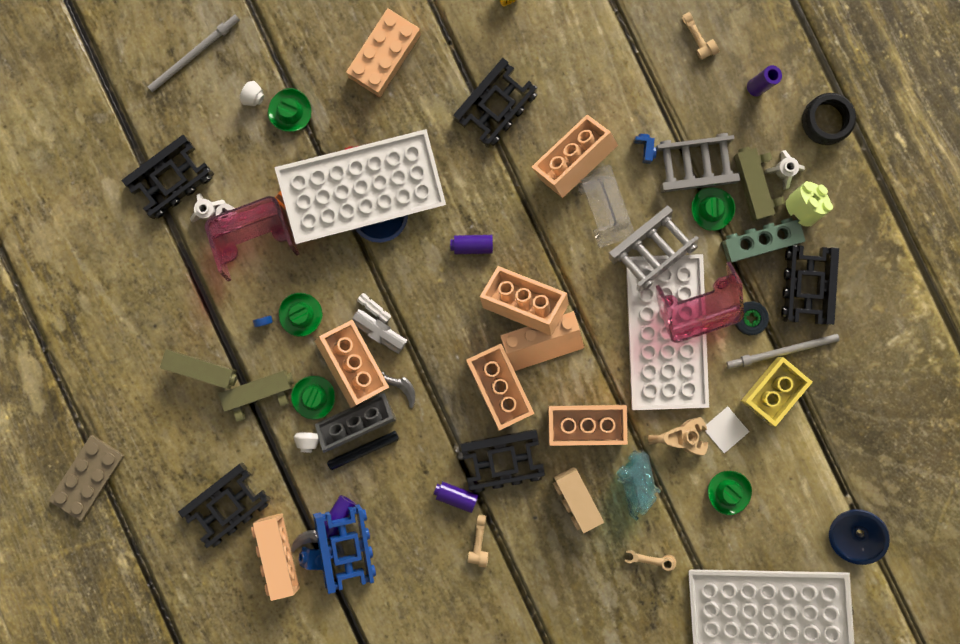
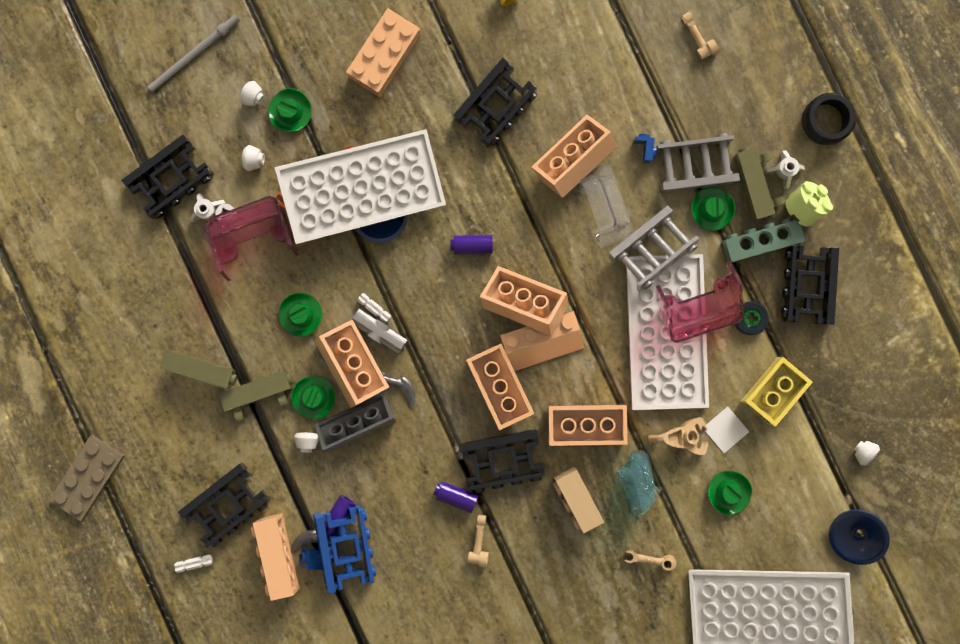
blue tile [252,315,273,328] -> none
black axle [327,431,399,470] -> none
light grey bar [726,334,840,369] -> none
dark purple brick [747,65,782,97] -> none
none -> white axle [174,554,213,573]
none -> white cone [242,145,265,171]
none -> white cone [854,441,880,466]

